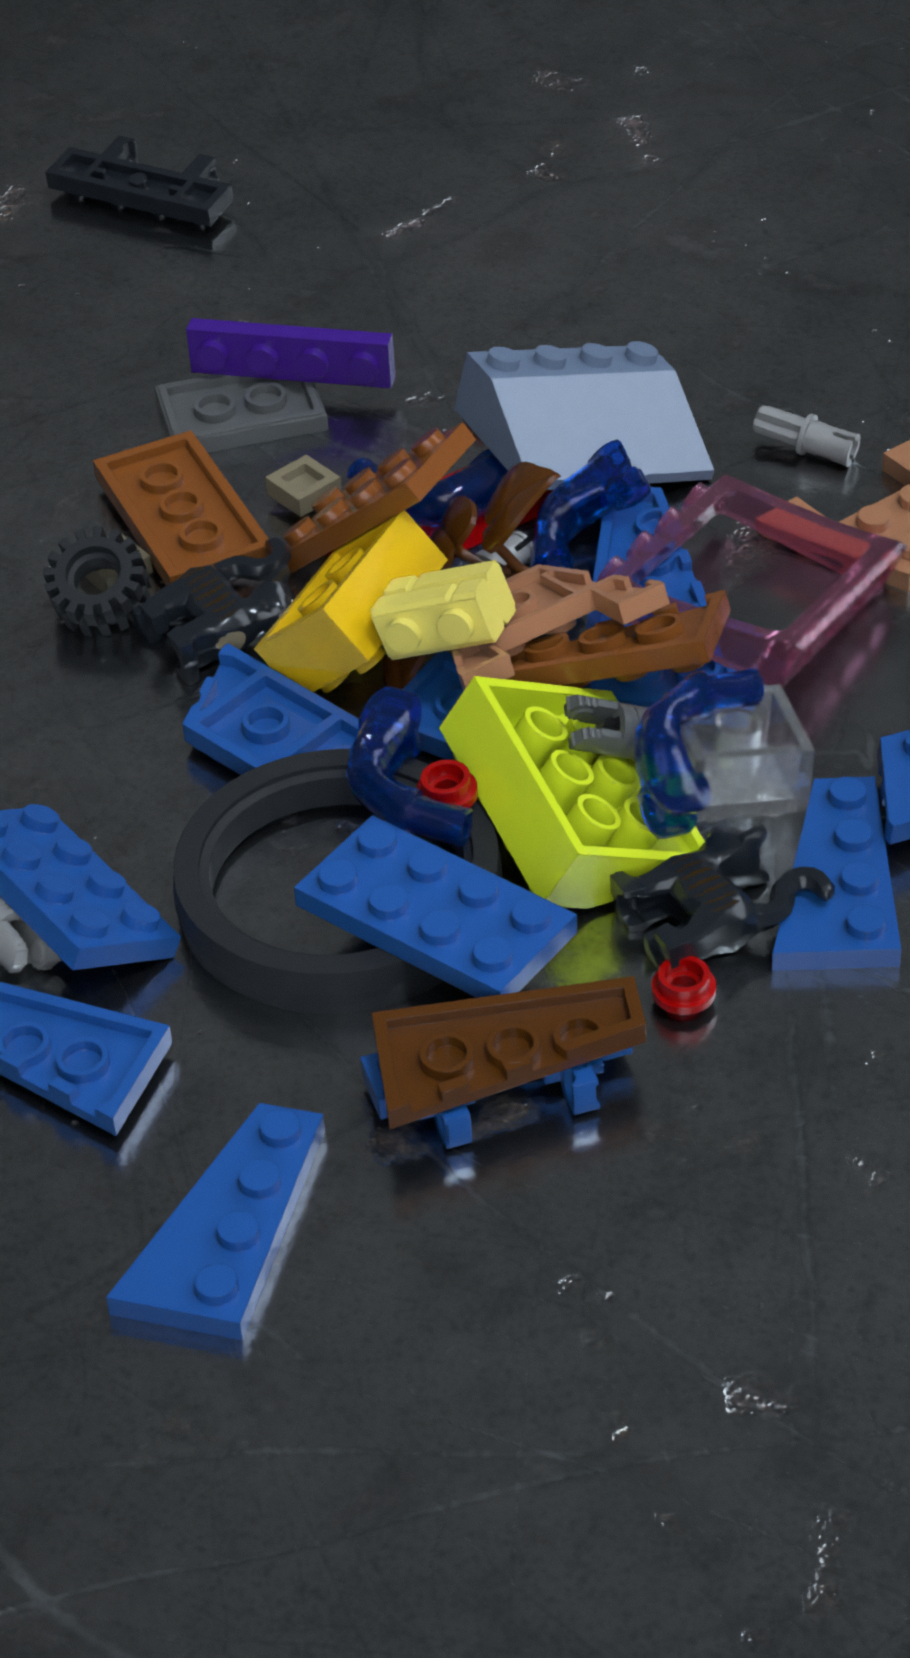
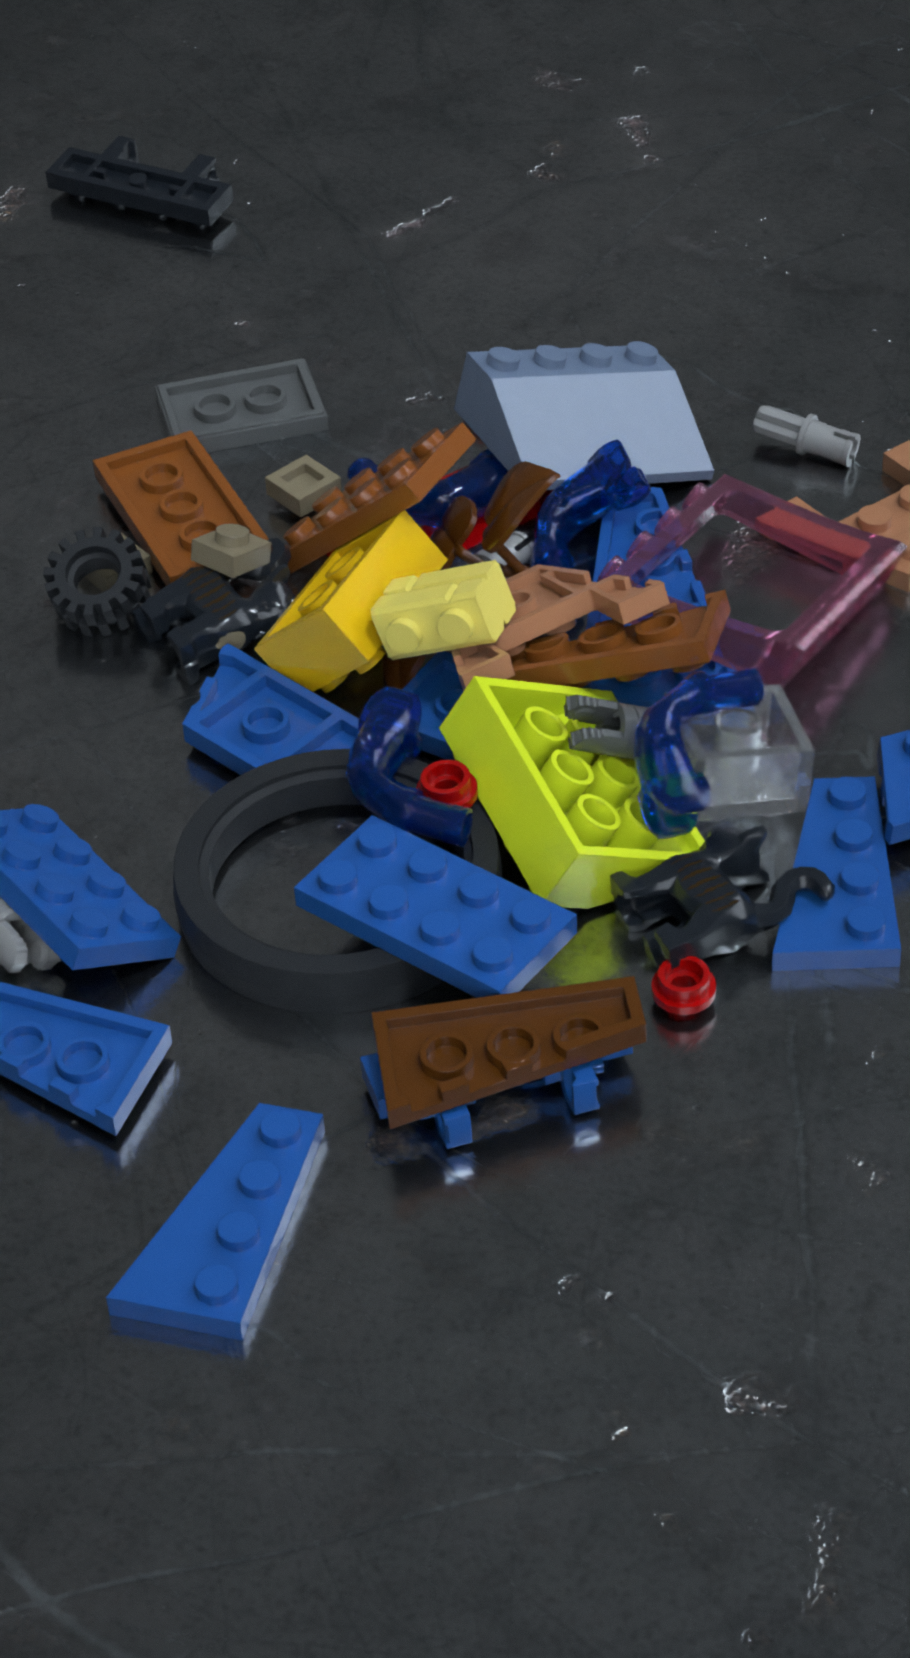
dark purple plate [186,318,396,389] -> none
none -> dark tan plate [191,524,272,578]

